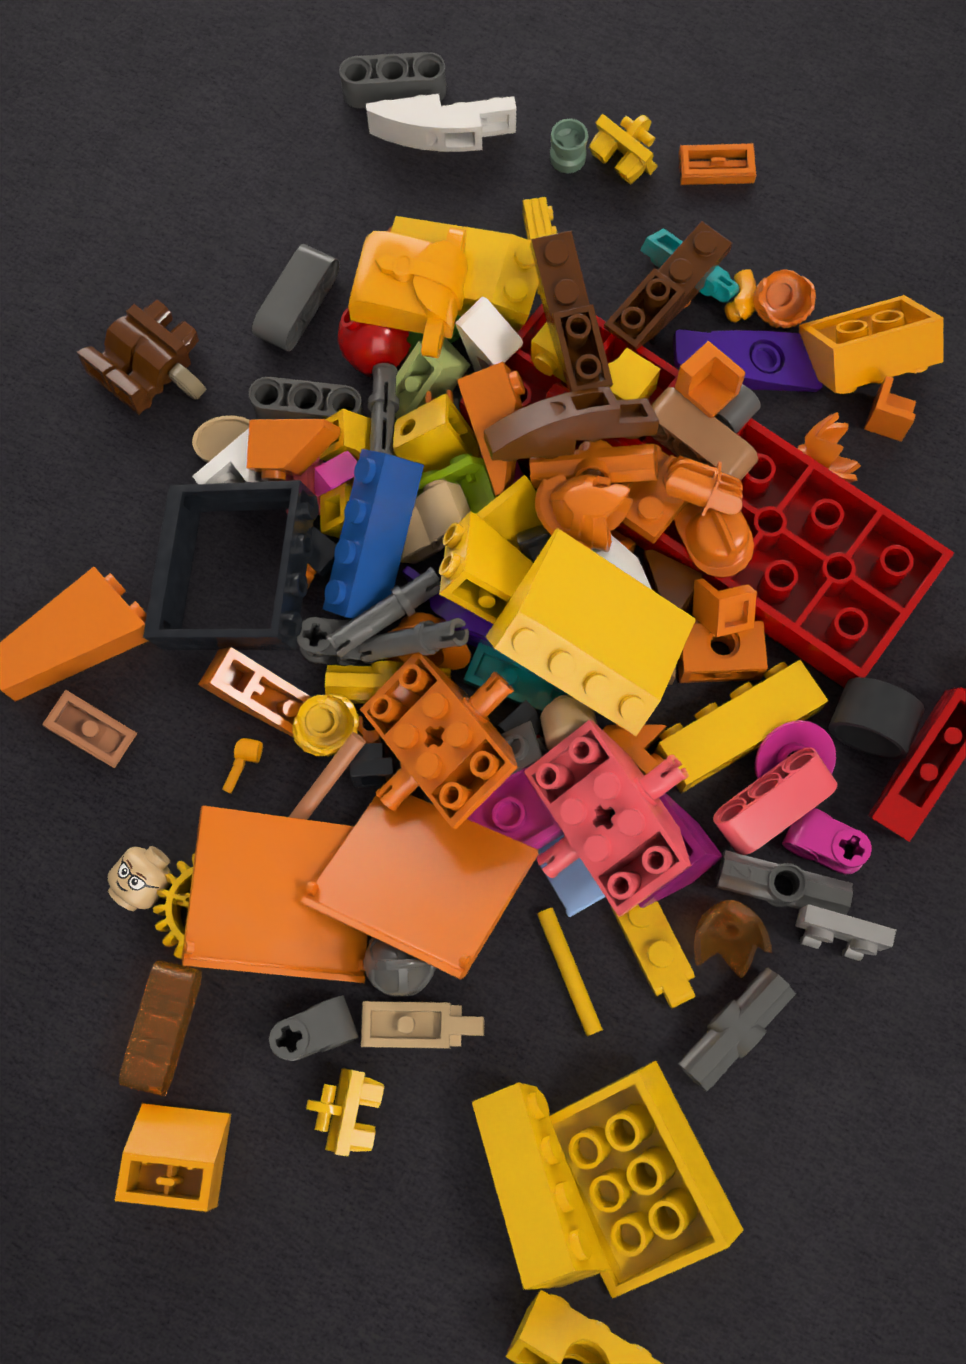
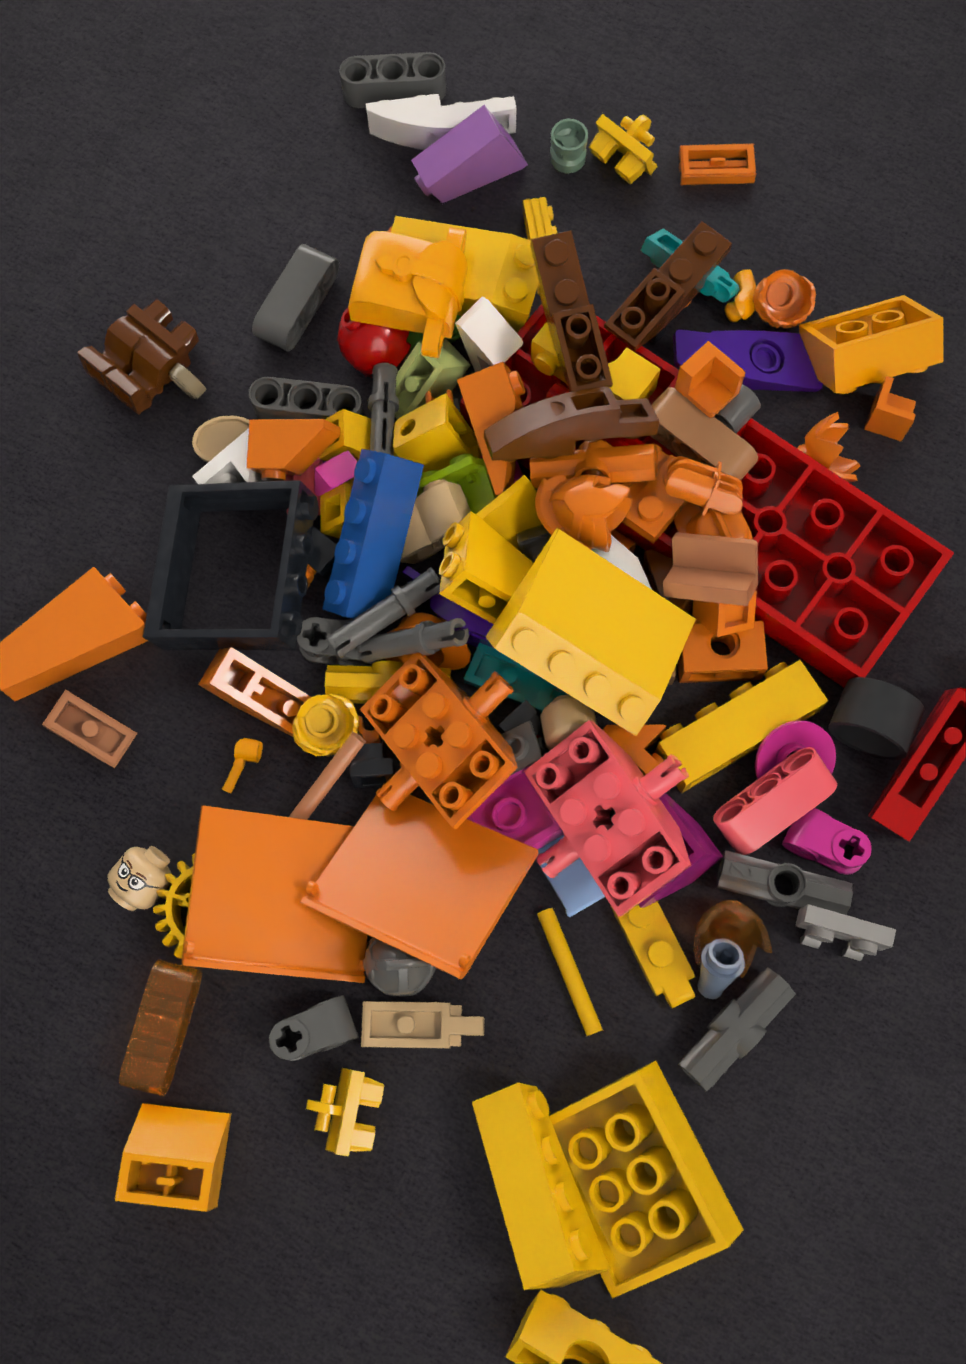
none -> medium lavender slope [411,105,528,203]
none -> nougat panel [663,533,758,606]
none -> sand blue cone [697,939,745,999]

